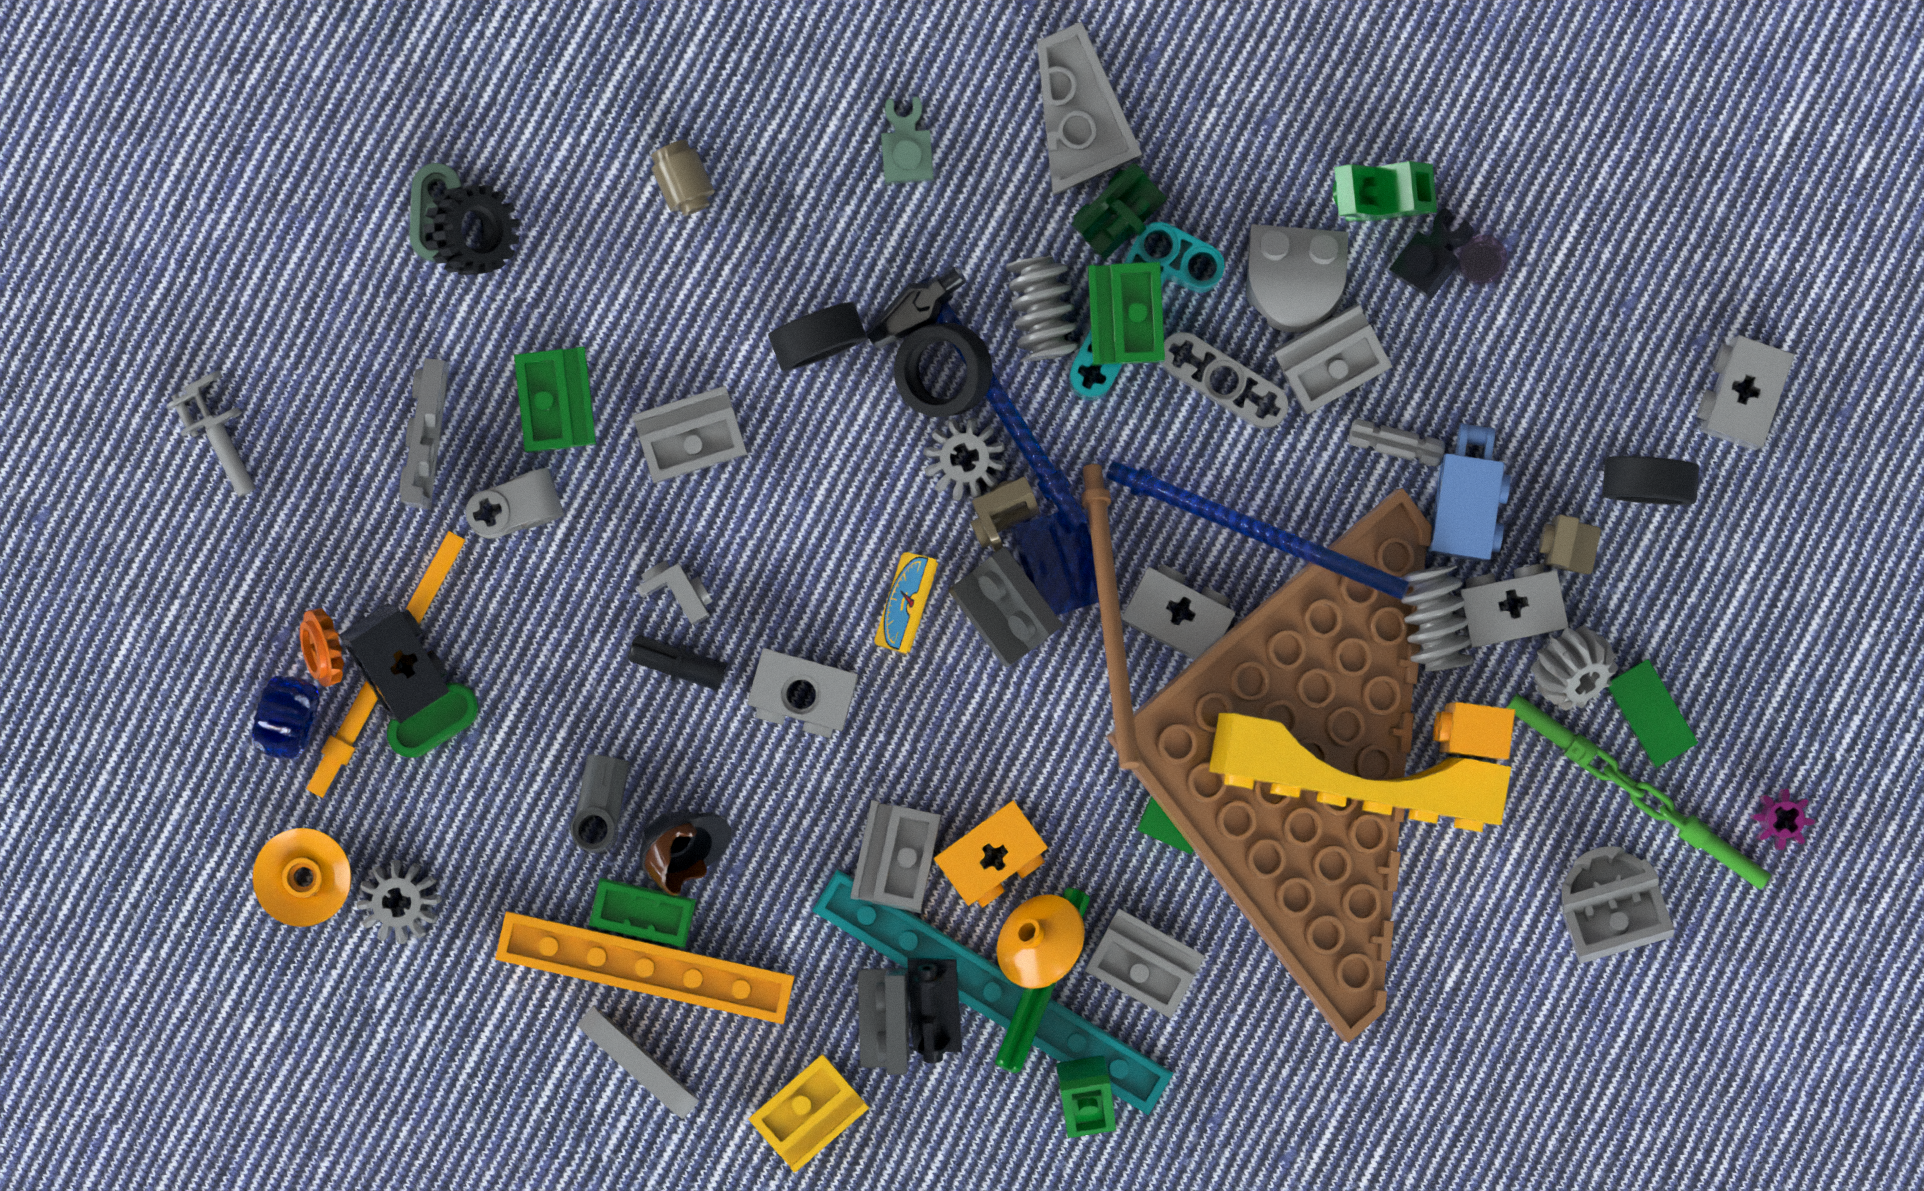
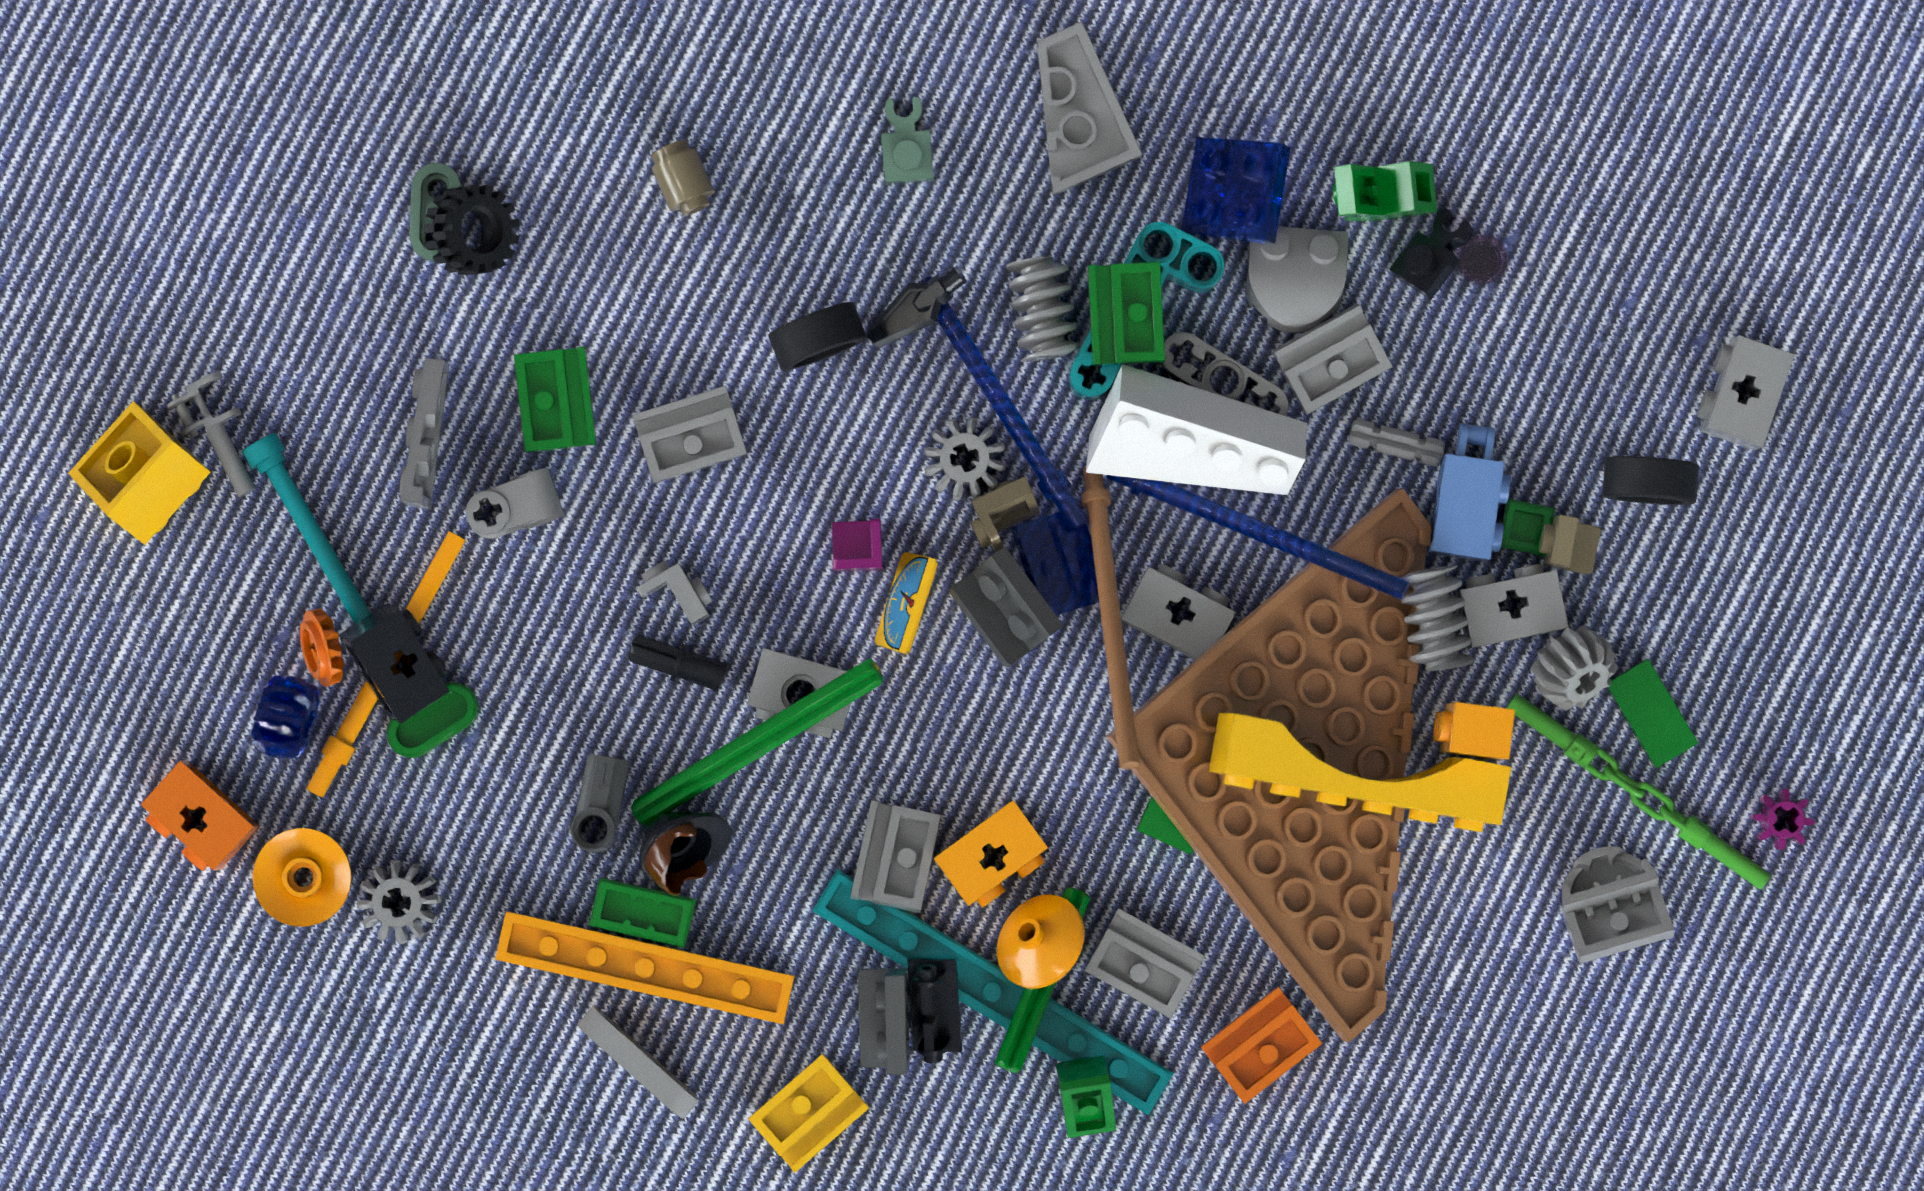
black tyre [894,323,993,417] -> none
dark green hips [1071,162,1167,260] -> none
none -> yellow slope [68,401,211,545]
none -> orange brick [140,760,260,871]
none -> teal piece [242,432,371,624]
none -> green axle [631,659,884,825]
none -> magenta panel [832,518,883,572]
none -> white wedge [1086,364,1307,495]
none -> clear blue plate [1181,137,1291,244]
none -> orange plate [1200,986,1322,1104]
none -> green tile [1501,499,1555,557]

